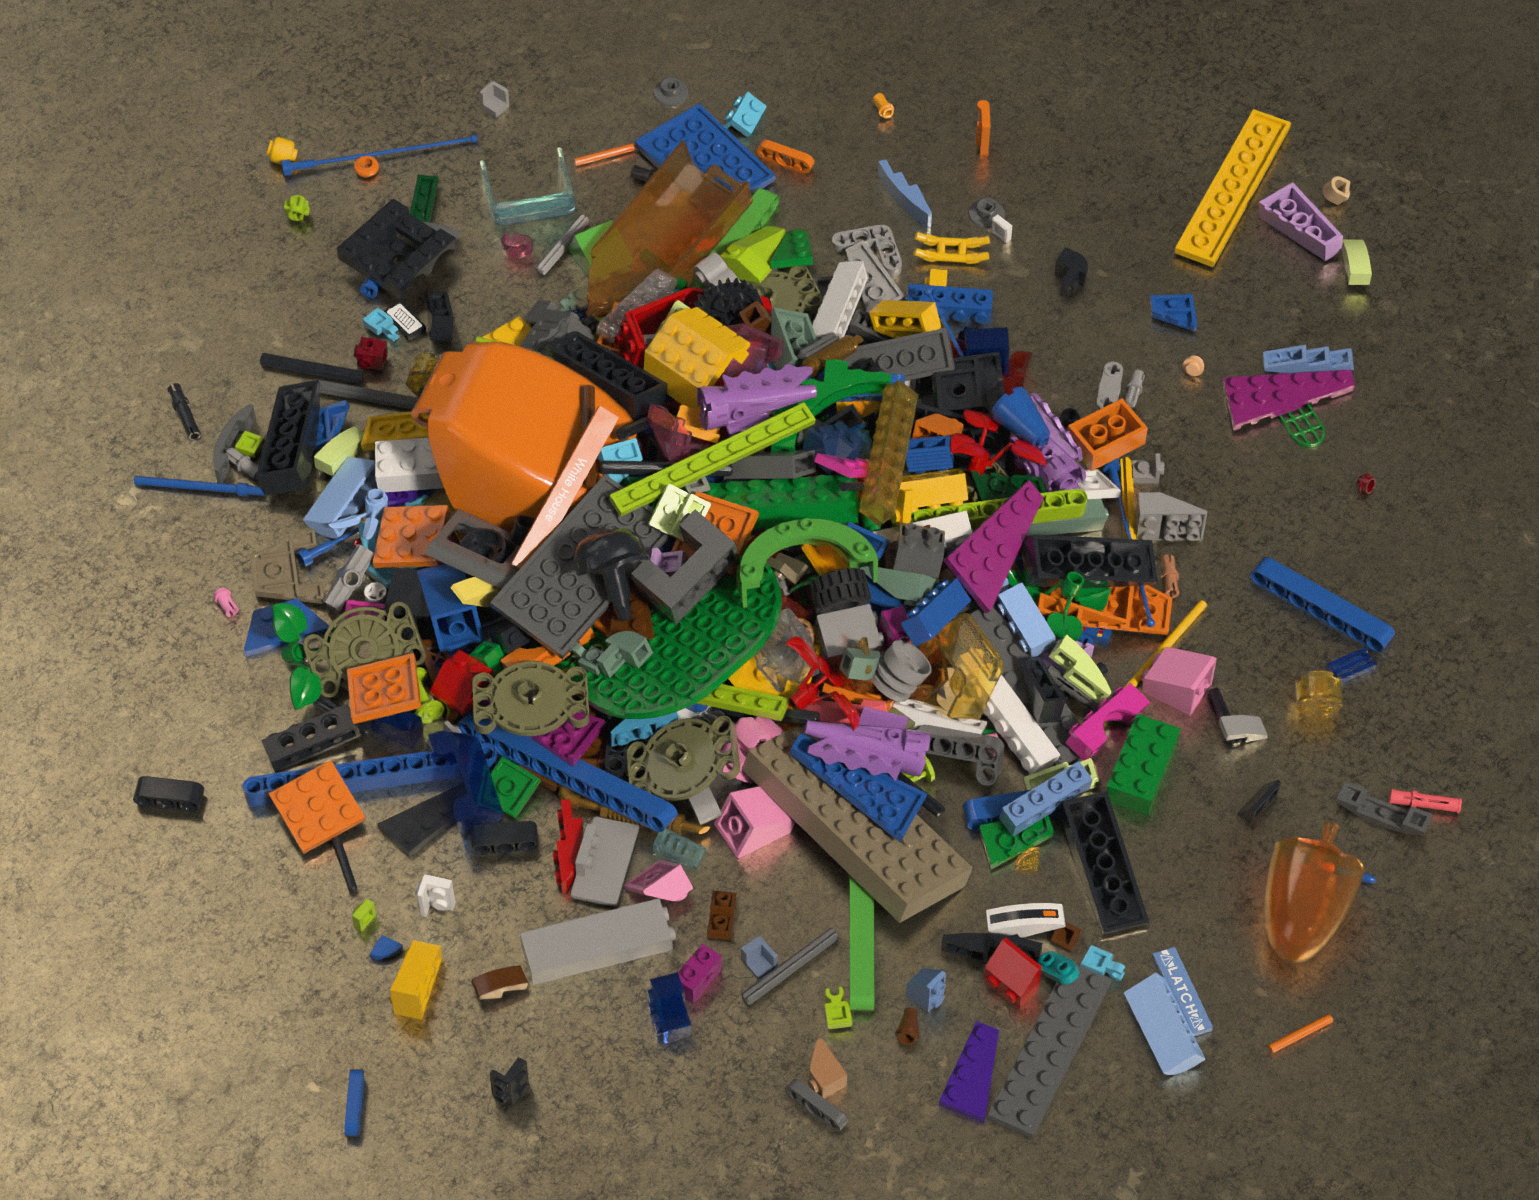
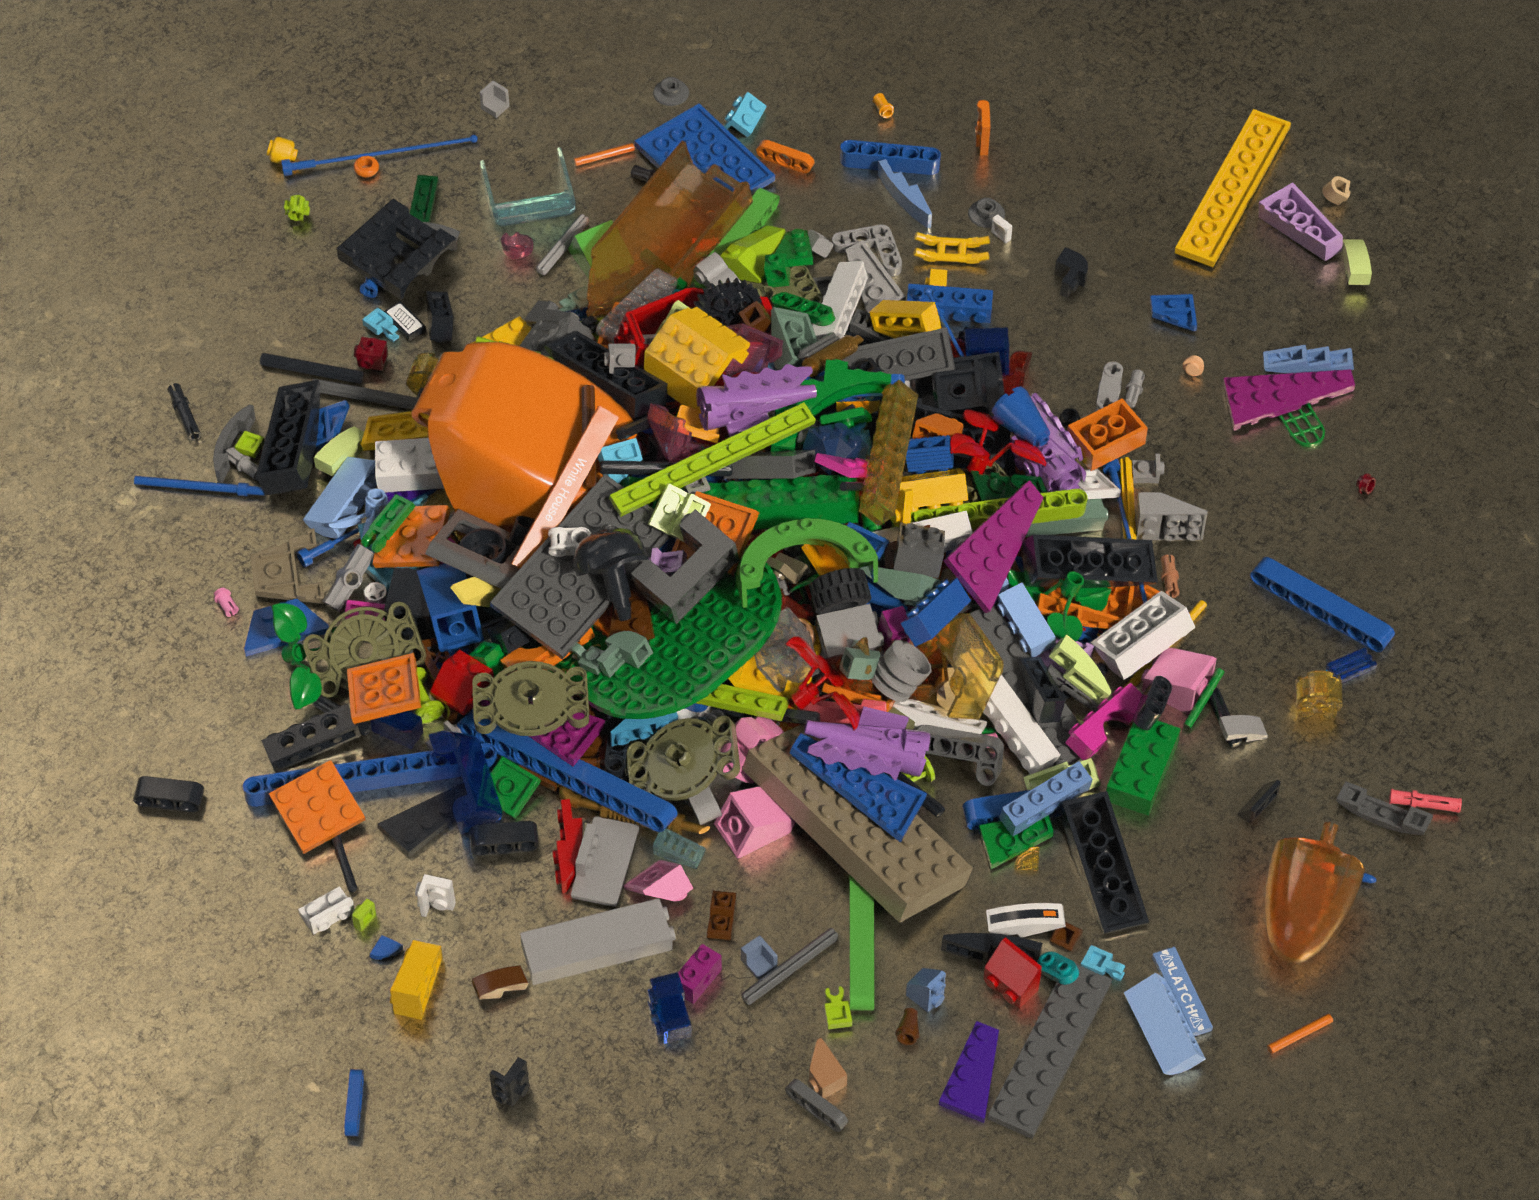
none -> white bracket [298,886,354,935]
none -> green hinge [361,494,415,553]
none -> white piece [548,527,591,557]
none -> light grey bracket [604,344,636,374]
none -> green brick [764,253,791,287]
none -> green beam [771,292,836,326]
none -> light grey slope [808,229,834,258]
none -> green plate [820,407,872,428]
none -> blue beam [840,140,941,175]
none -> white slope [1091,591,1195,680]
none -> black beam [1133,676,1172,730]
none -> green bar [1183,668,1225,729]

